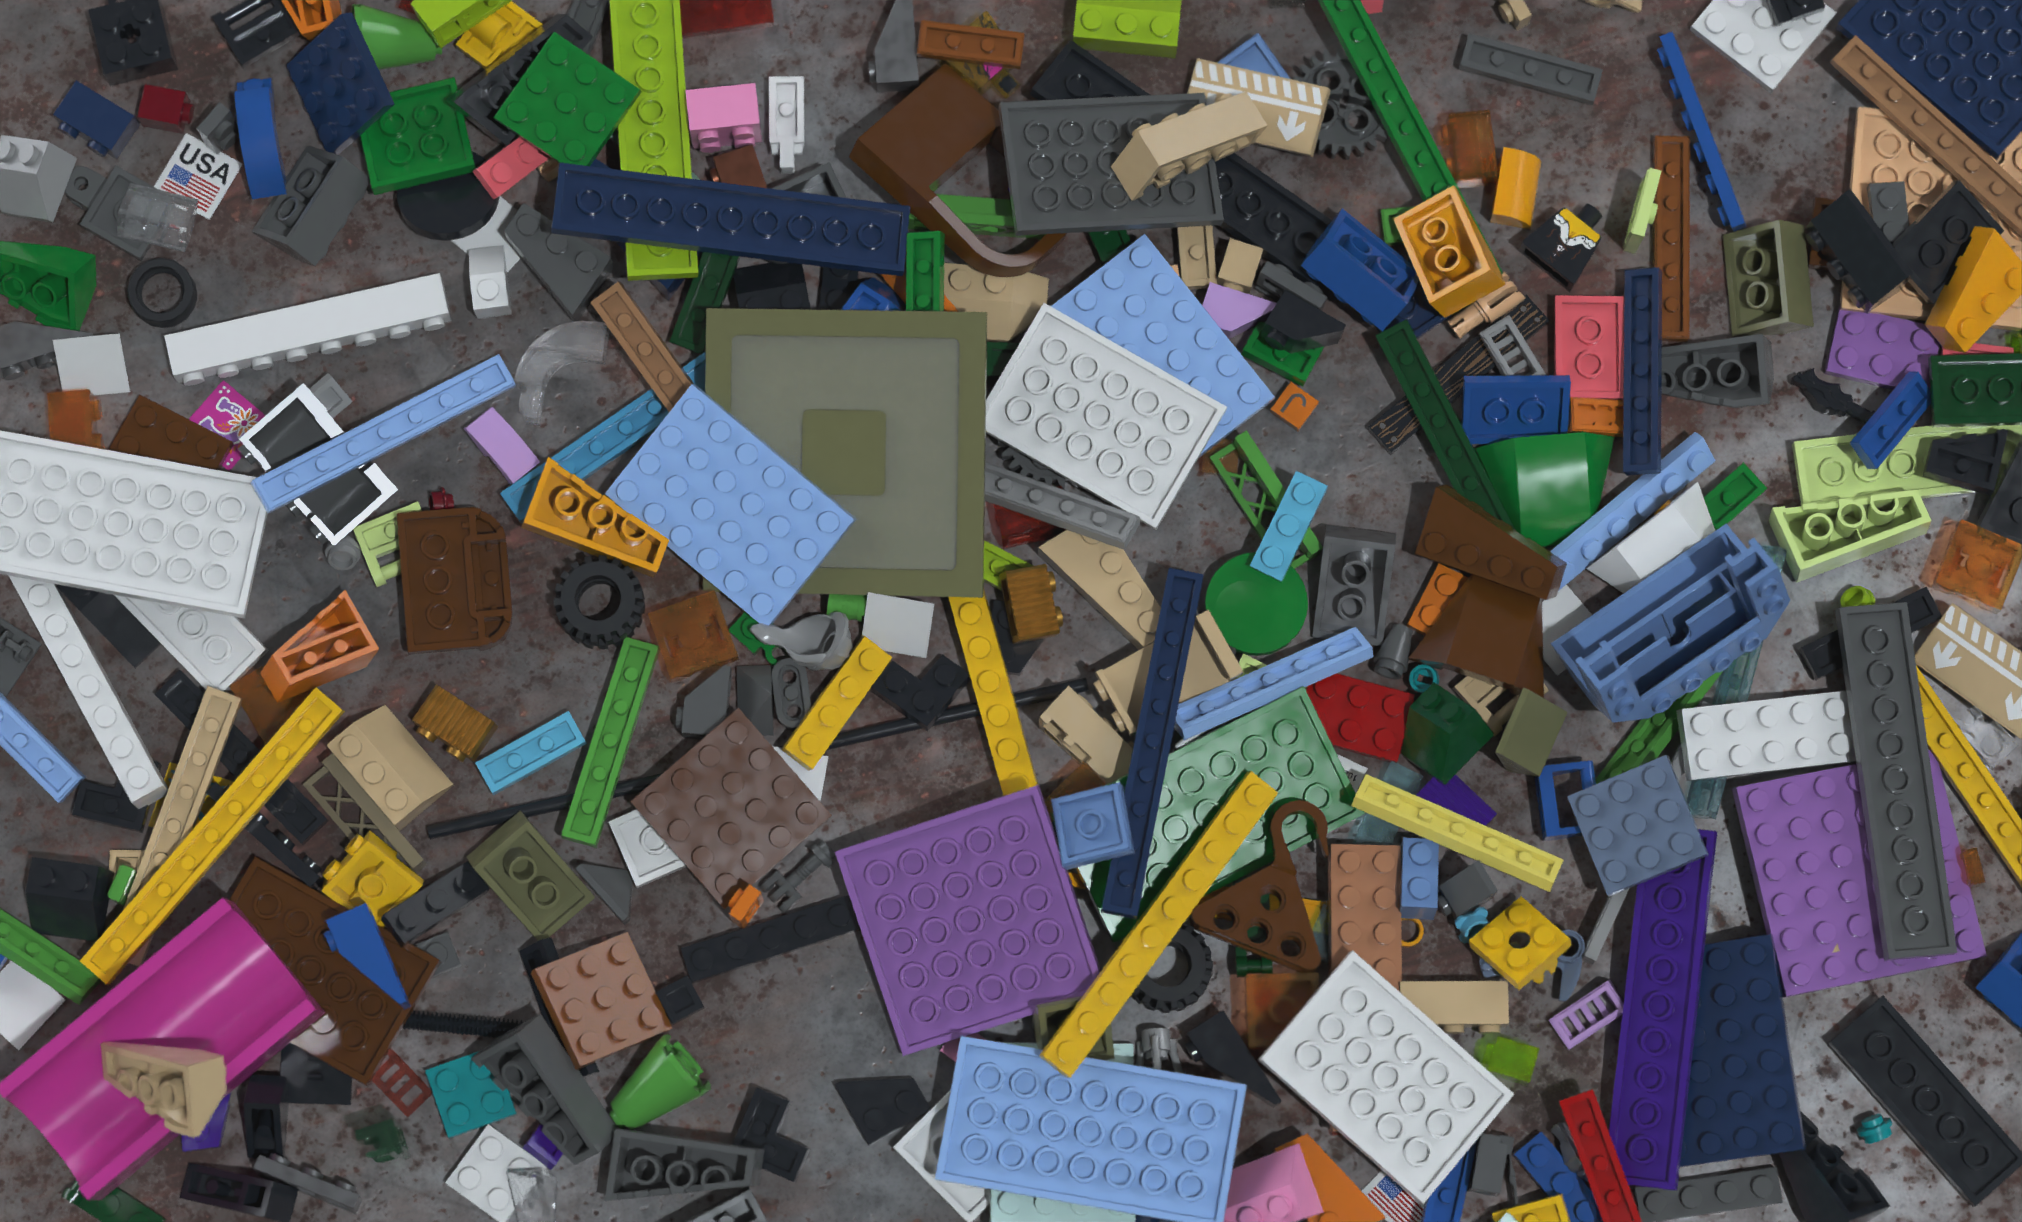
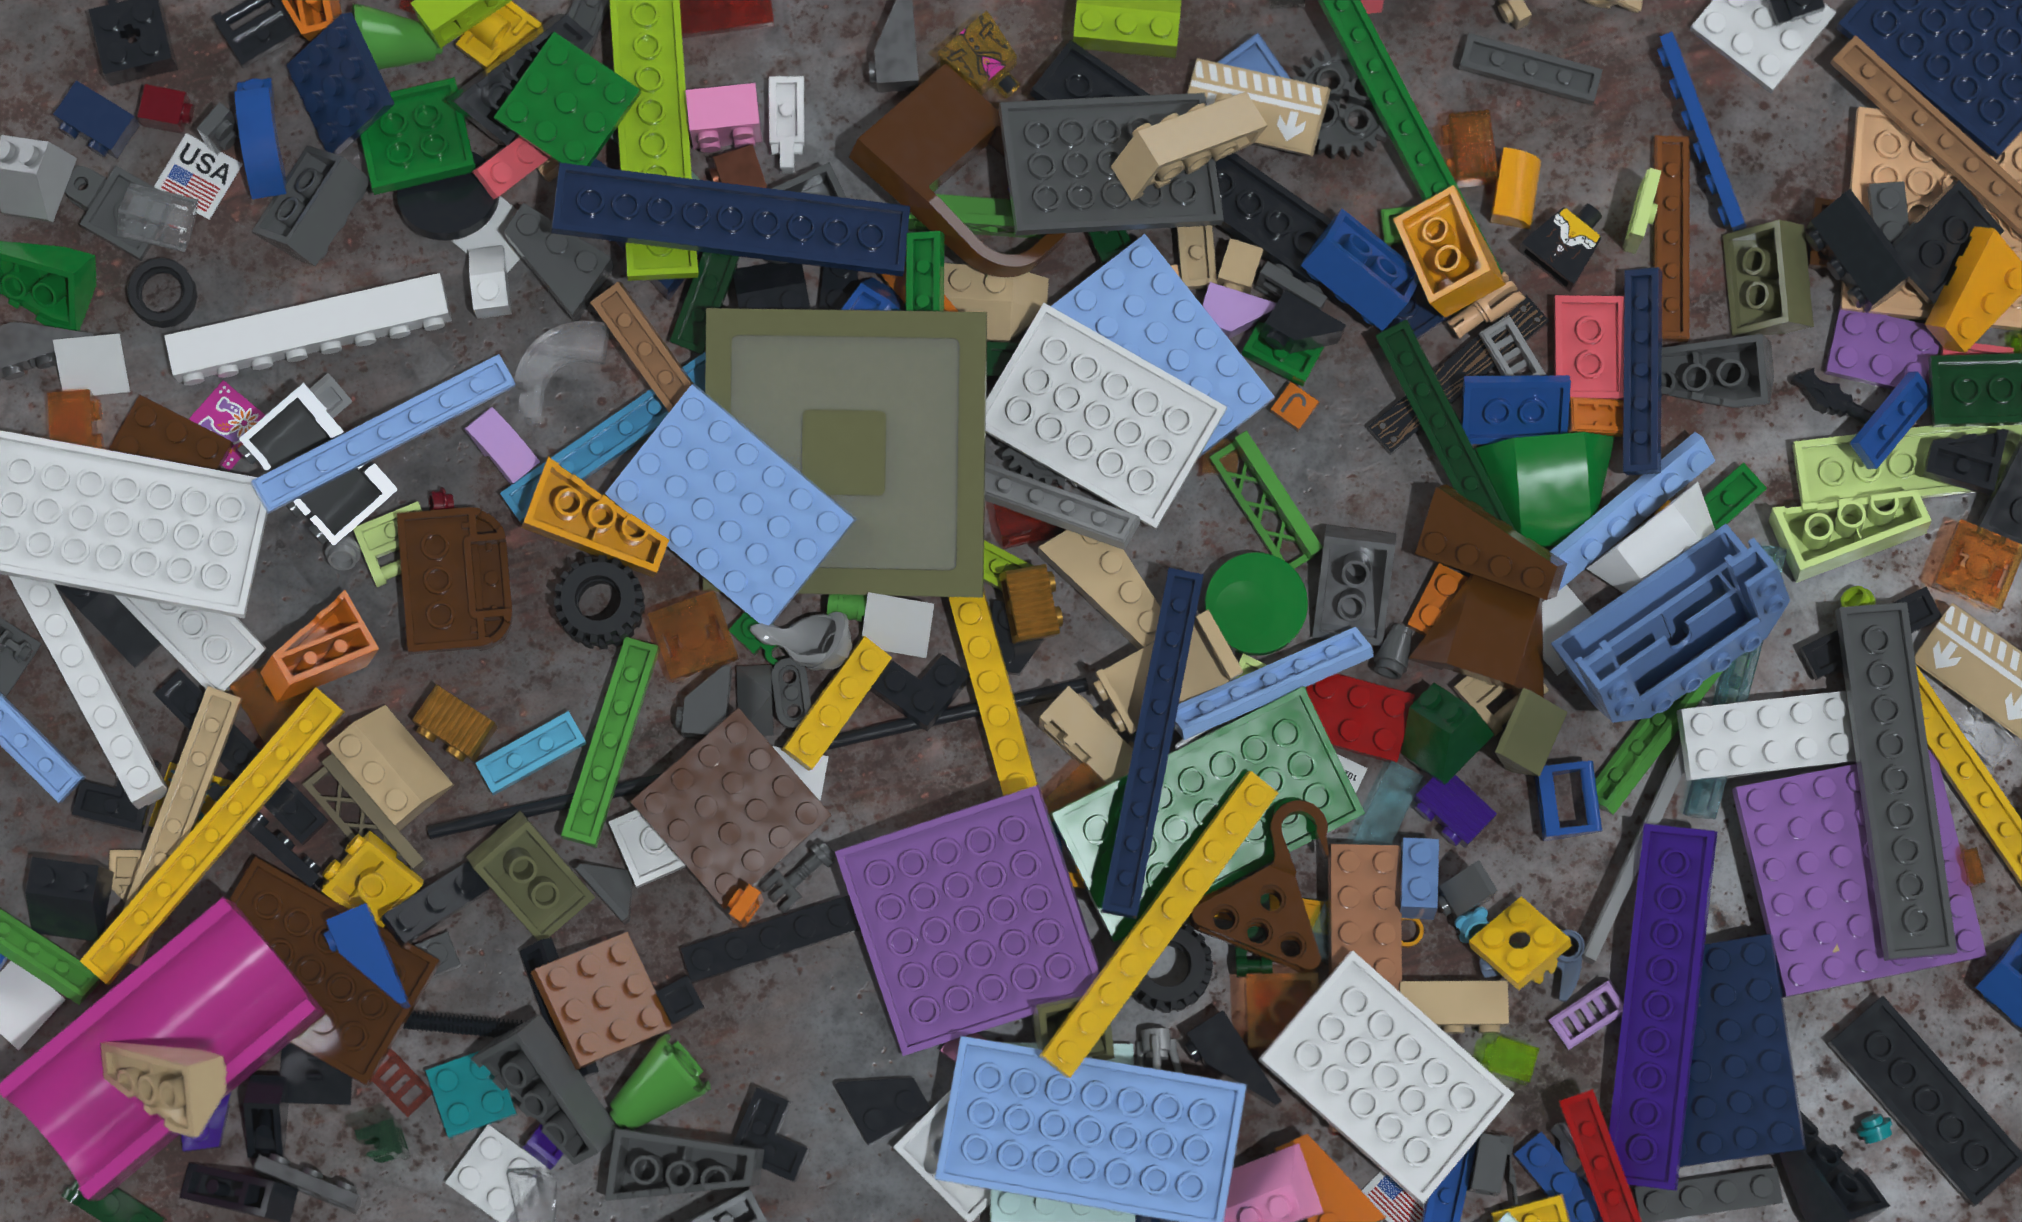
bright green tile [107,864,137,906] -> none
dark orange tile [917,20,1025,70] -> none
medium blue tile [1051,782,1135,870] -> none
medium azure plate [1250,471,1328,582] -> none
light yellow plate [1351,774,1563,892] -> none
teal hinge [1409,664,1439,693] -> none
sand blue plate [1567,755,1709,897] -> none

